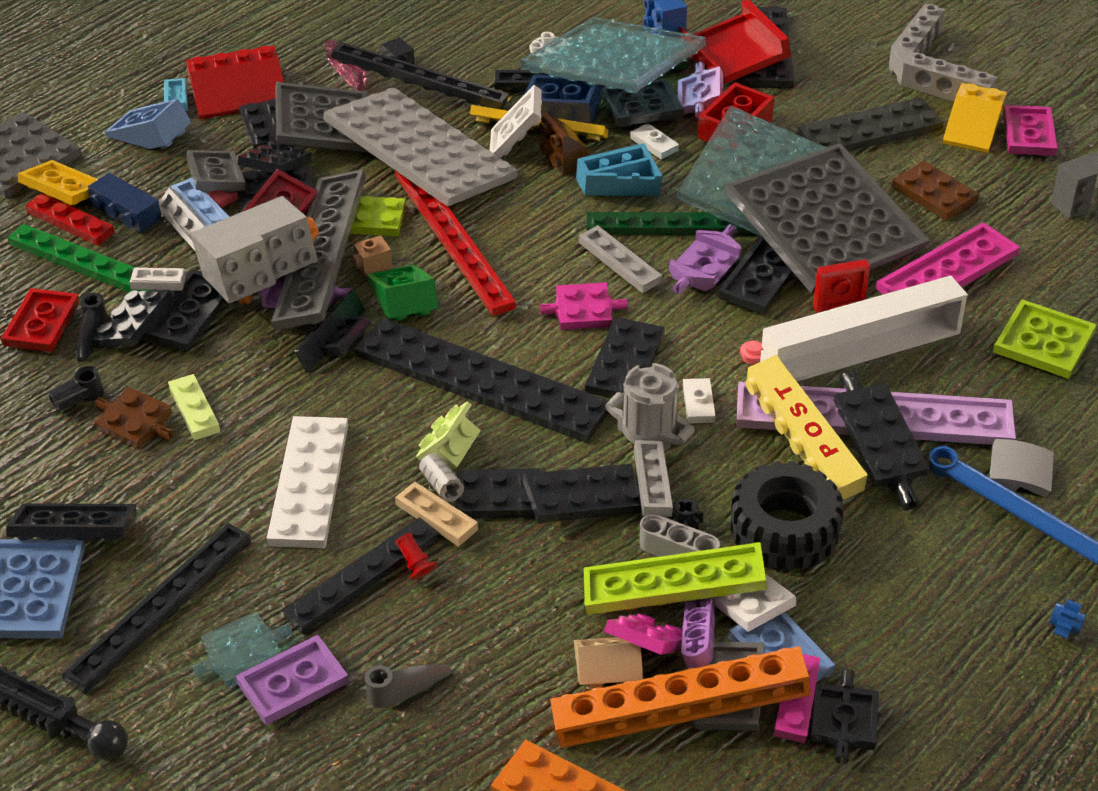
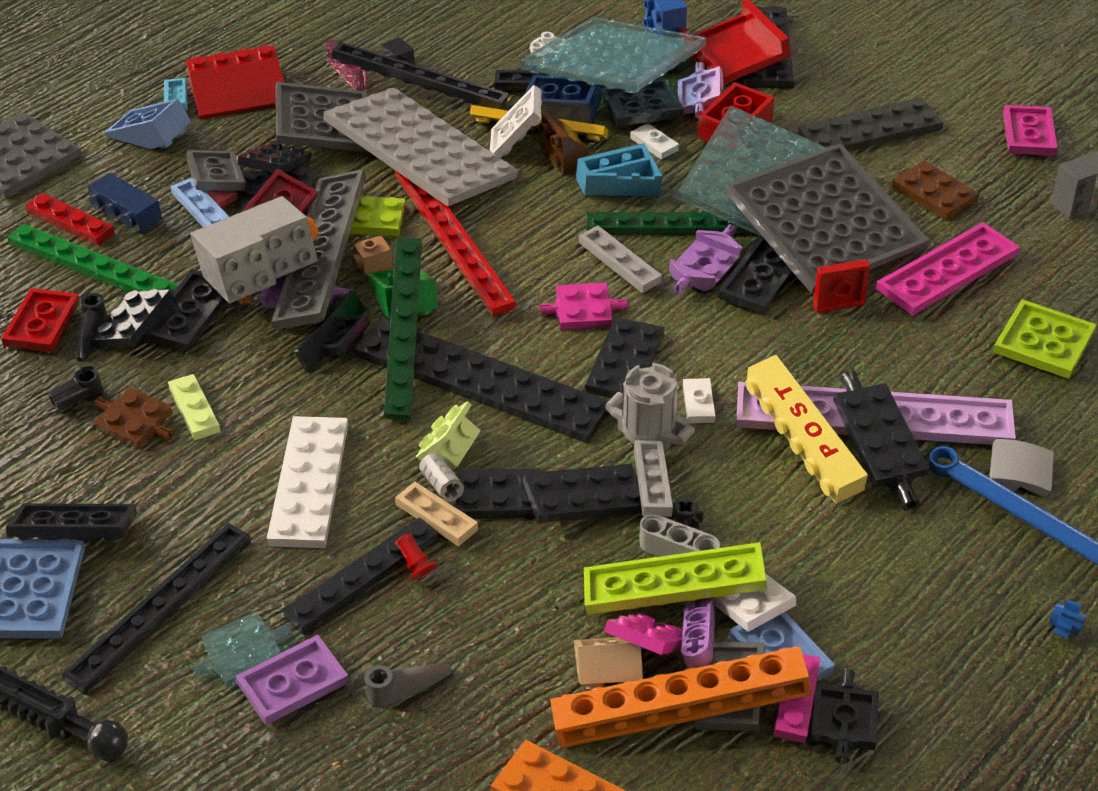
yellow plate [18,160,98,205] -> none
white plate [130,268,186,290] -> none
light grey plate [159,187,208,252] -> none
black plate [239,99,289,149] -> none
black tyre [730,461,844,571] -> none
coral plate [740,341,764,365] -> none
white piece [760,276,967,381] -> none
light grey brick [889,4,997,101] -> none
yellow slope [942,83,1007,153] -> none
none -> dark green plate [383,237,422,421]

